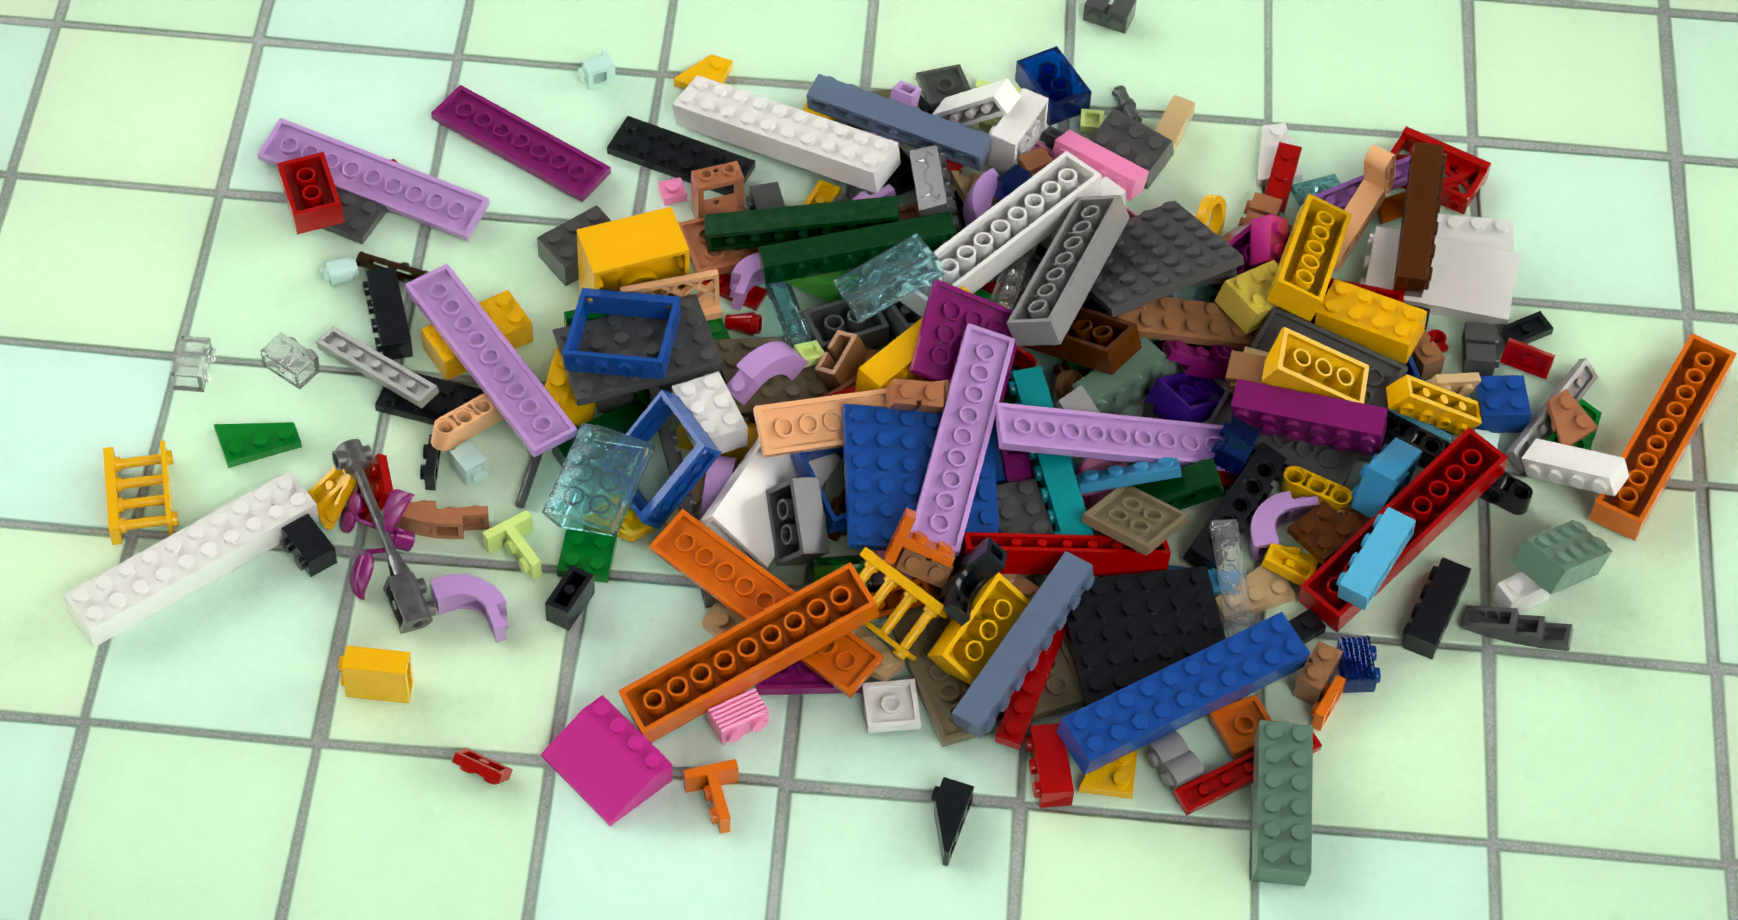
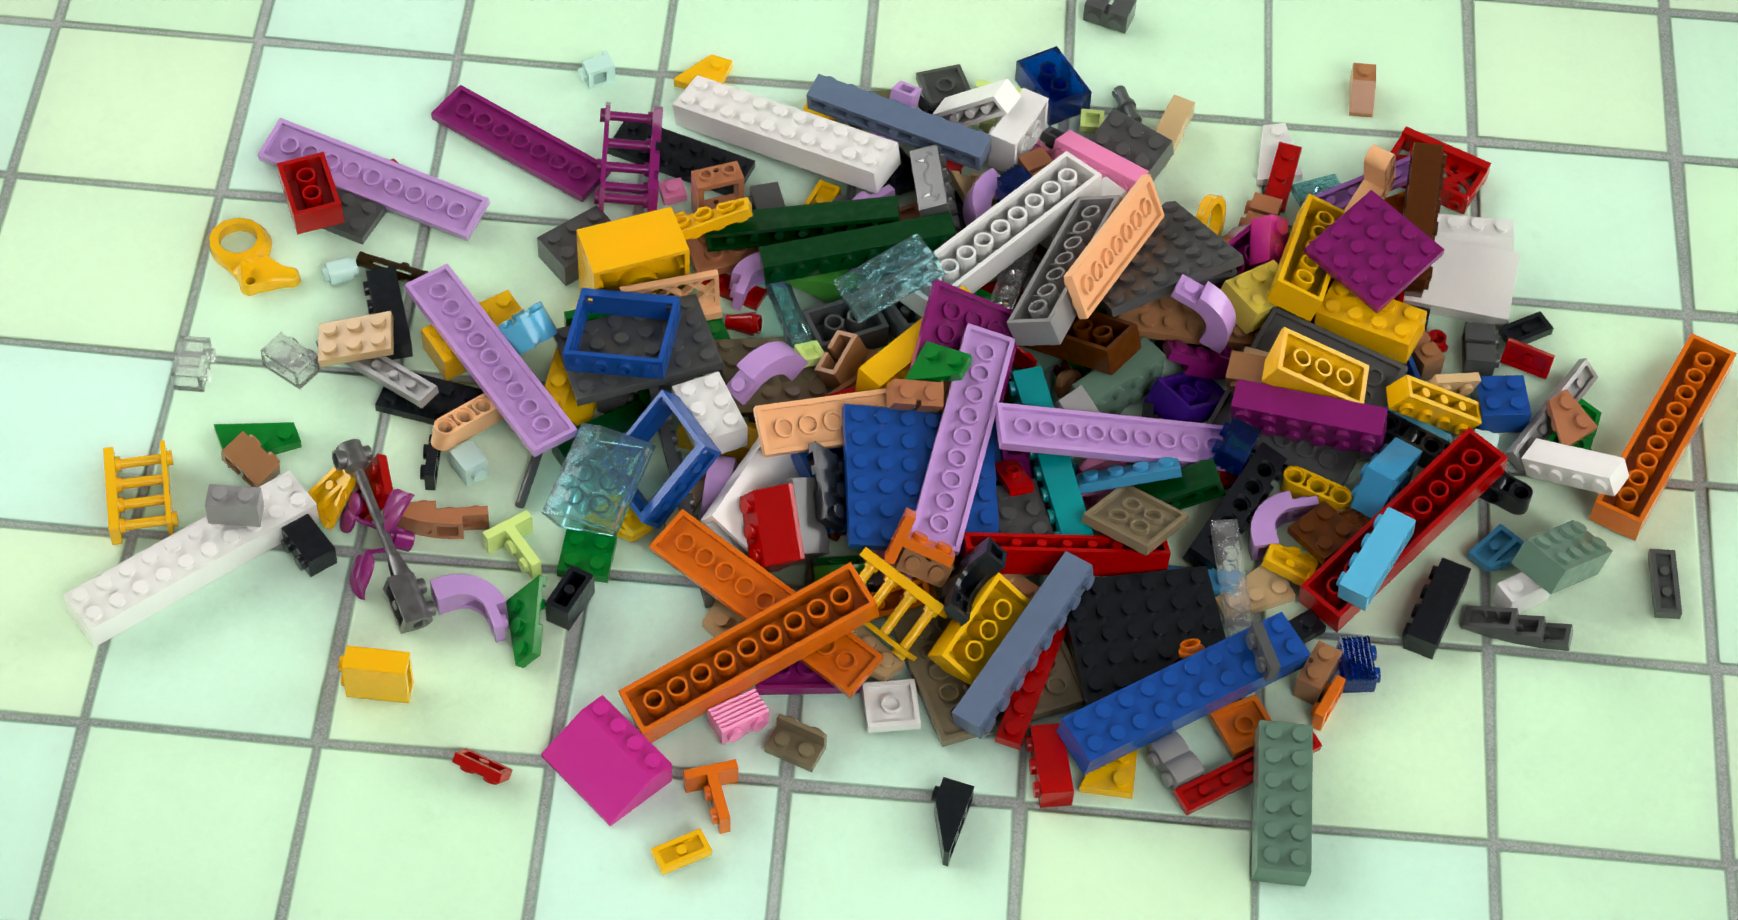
none -> light grey brick [205,484,264,527]
none -> yellow animal [209,218,301,296]
none -> medium nougat piece [221,431,280,487]
none -> tan plate [318,311,394,367]
none -> medium azure brick [498,301,558,355]
none -> green wing [506,575,548,668]
none -> magenta fence [594,102,663,212]
none -> yellow plate [651,828,712,876]
none -> yellow wing [675,197,753,240]
none -> red slope [740,483,805,572]
none -> dark tan bracket [764,714,827,772]
none -> black wing [808,441,846,532]
none -> green wing [905,341,973,382]
none -> red plate [995,459,1034,497]
none -> light nougat plate [1063,174,1165,319]
none -> lavender arch [1170,274,1236,354]
none -> orange plate [1178,639,1205,659]
none -> dark grey plate [1246,621,1281,681]
none -> magenta plate [1304,190,1445,313]
none -> nougat slope [1349,63,1376,117]
none -> dark azure wing [1467,524,1524,573]
none -> dark grey plate [1648,549,1682,619]

